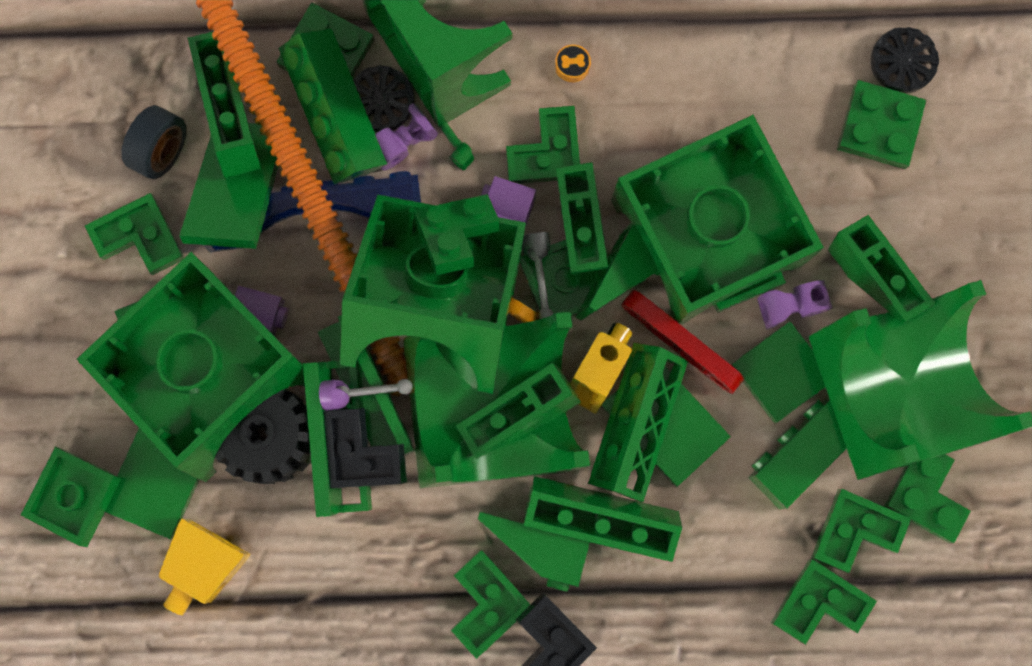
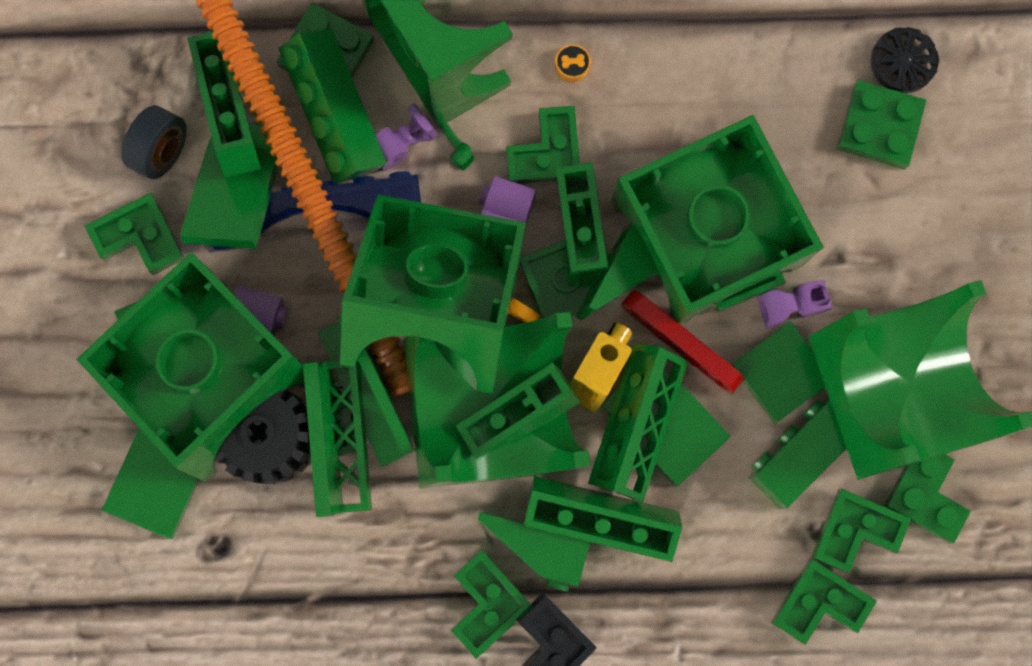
green plate [21,447,122,547] -> none
yellow torso [159,518,251,616] -> none
hinge [319,379,412,411] -> none
black plate [323,408,407,488] -> none
black wheel [353,65,415,133] -> none
green plate [414,194,499,275] -> none
hinge [522,232,553,319] -> none
green slope [828,215,936,324] -> none

